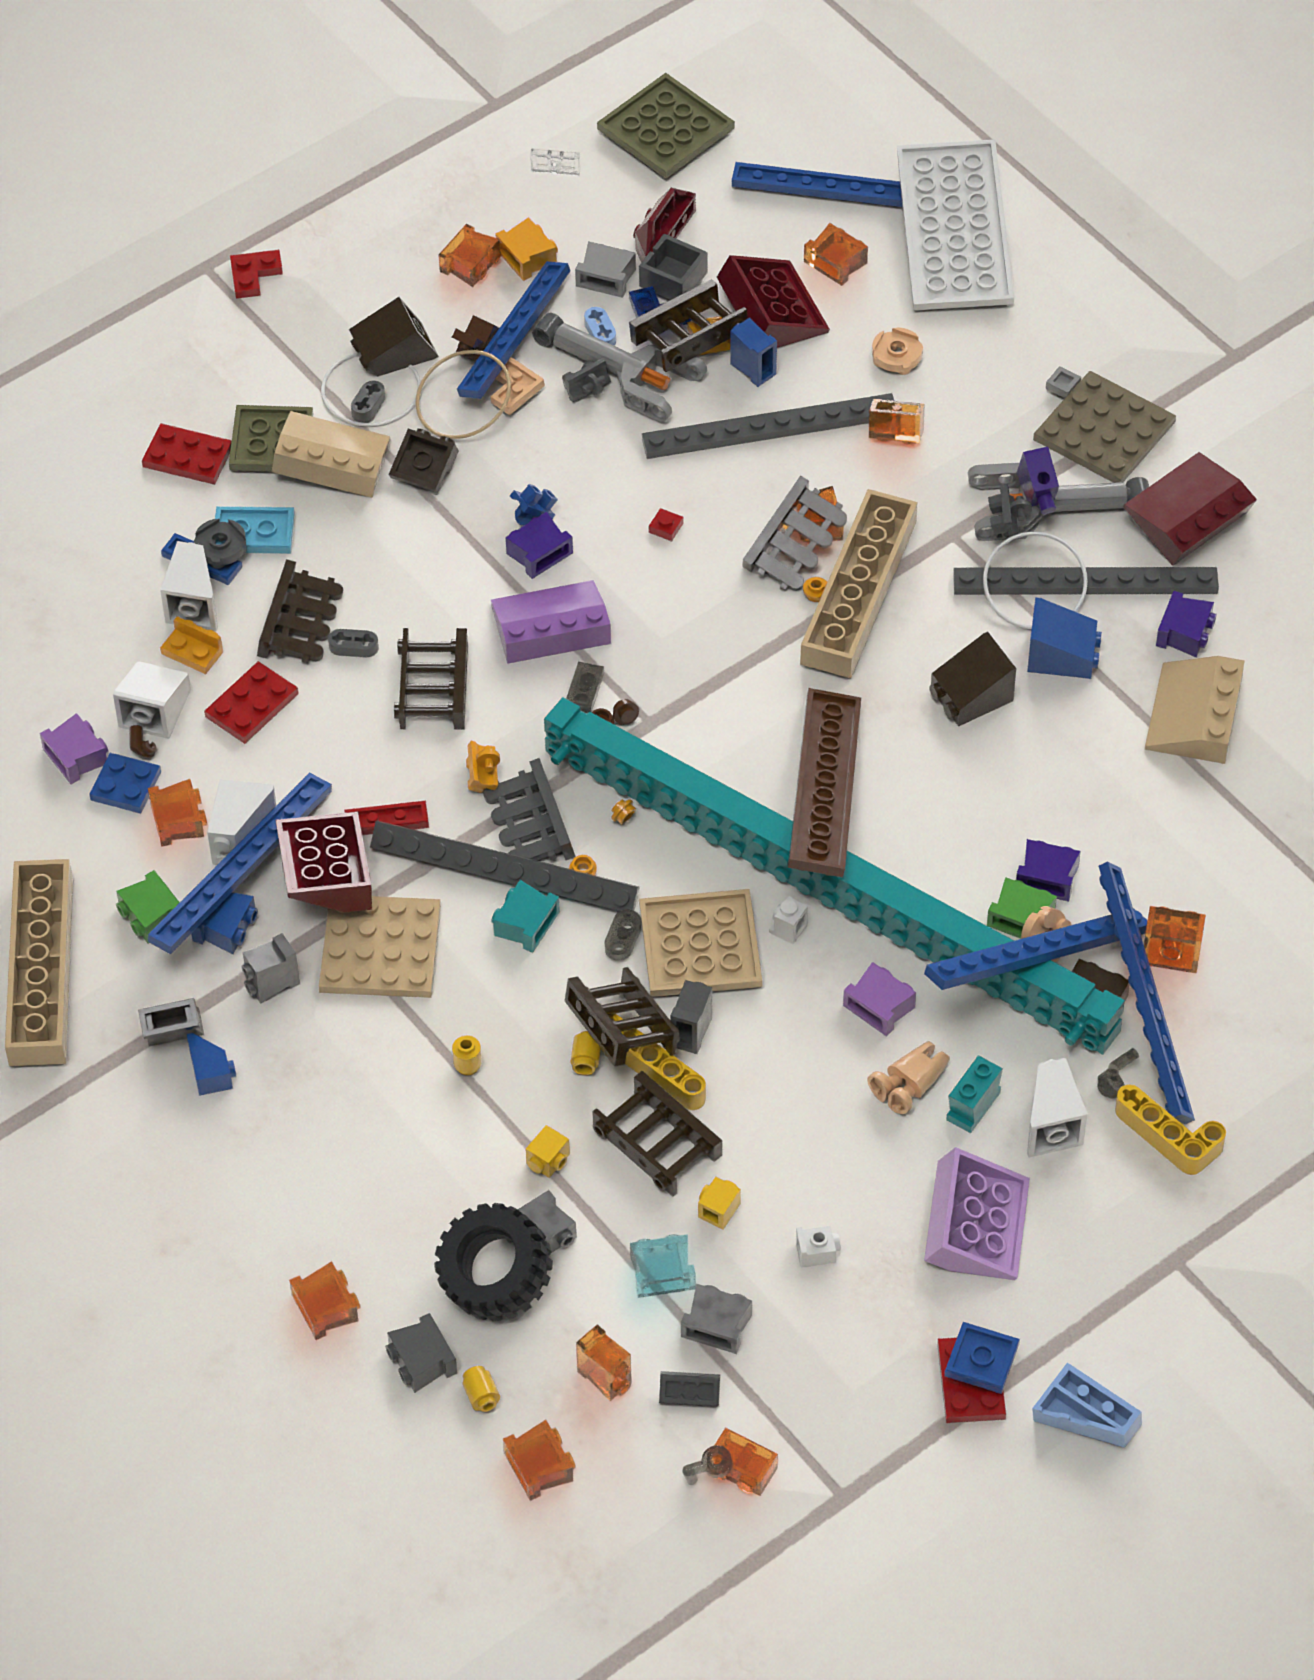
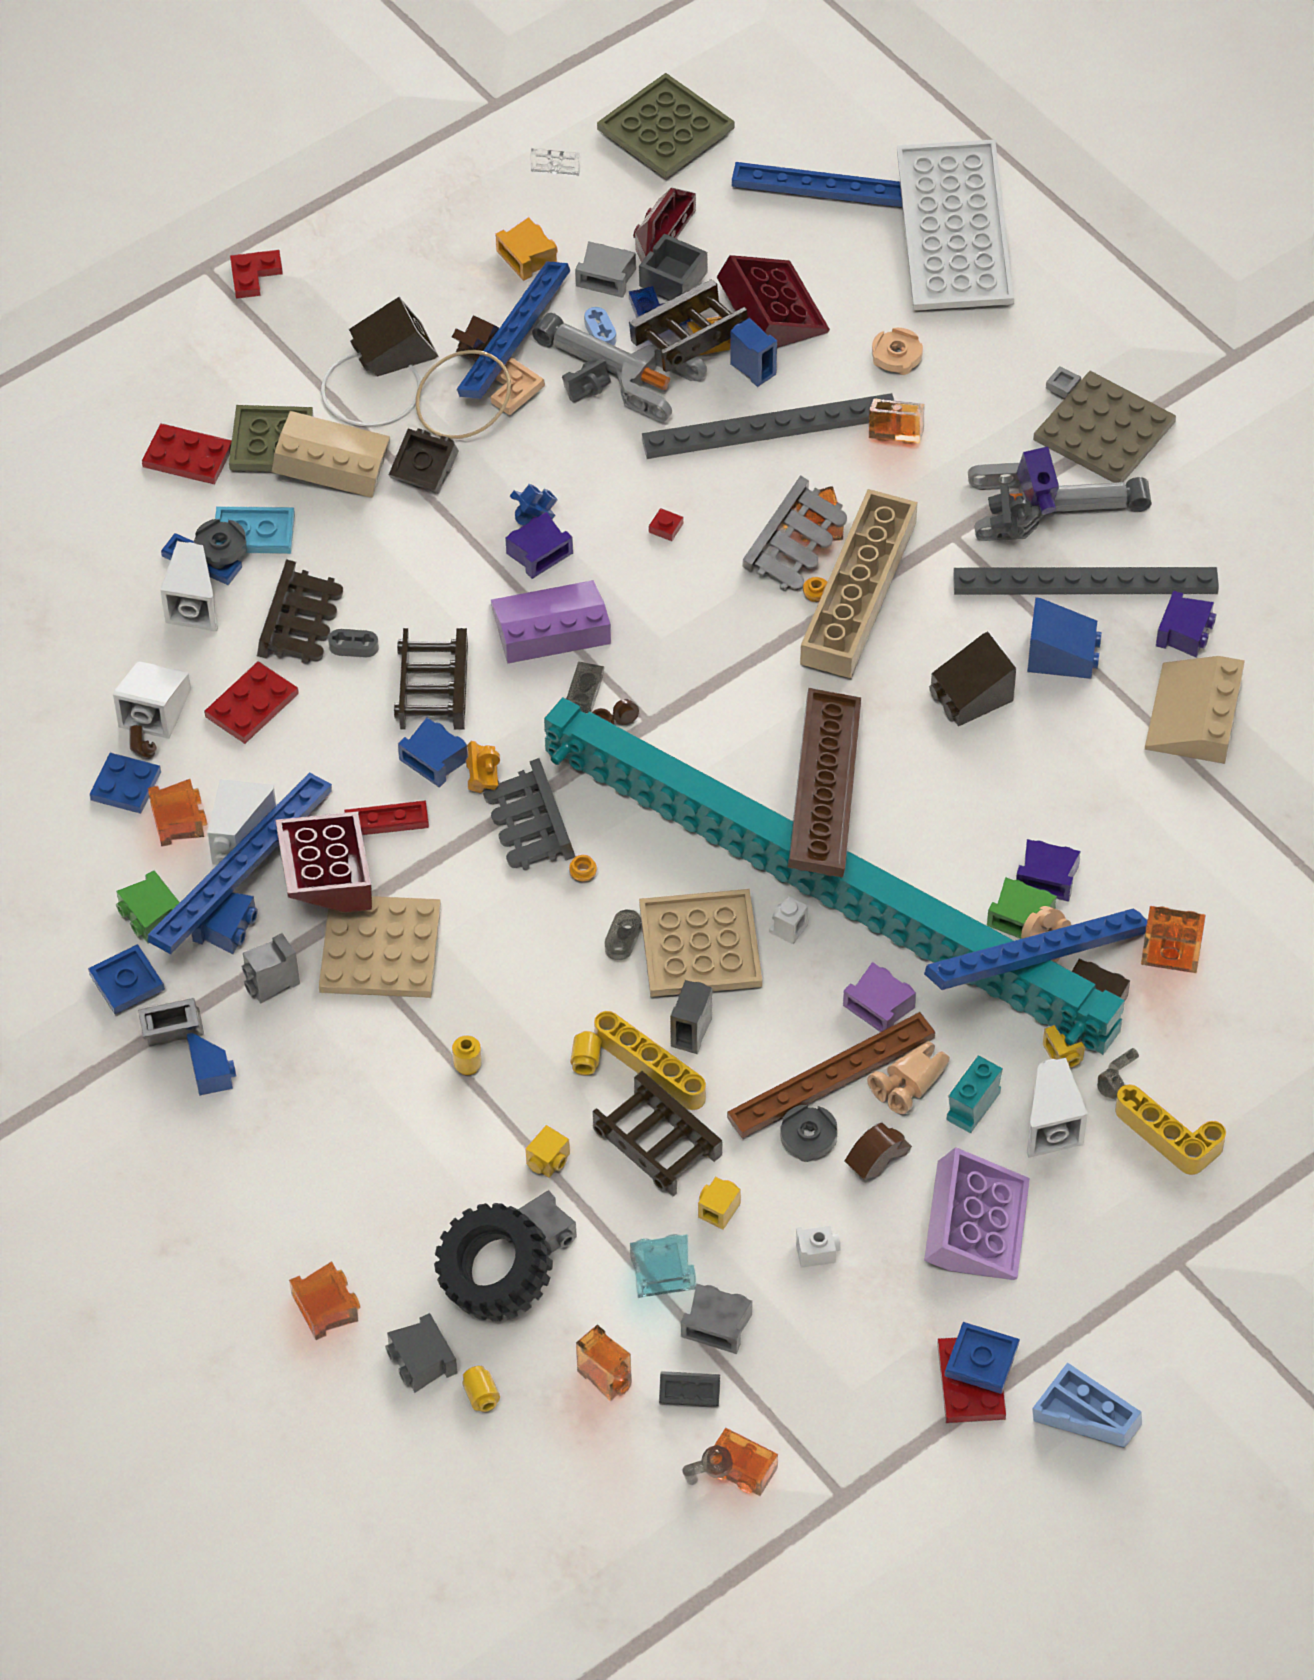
tan brick [5,859,73,1066] -> none
medium lavender hips [40,713,108,784] -> none
light orange bracket [160,616,223,674] -> none
dark grey beam [351,381,385,422] -> none
dark grey plate [370,821,640,914] -> none
clear orange hips [438,224,501,287] -> none
teal hips [491,880,560,953] -> none
clear orange hips [503,1419,576,1501] -> none
dark brown fence [564,967,680,1067] -> none
light orange plate [611,799,636,824] -> none
clear orange hips [804,223,868,286] -> none
white piece [983,532,1088,630] -> none
blue plate [1098,861,1195,1124] -> none
dark red slope [1123,452,1257,566] -> none
none -> blue plate [88,944,165,1014]
none -> blue hips [398,717,468,788]
none -> dark orange plate [727,1012,935,1138]
none -> dark grey plate [780,1105,837,1162]
none -> reddish brown brick [844,1122,912,1179]
none -> yellow bracket [1043,1025,1085,1068]

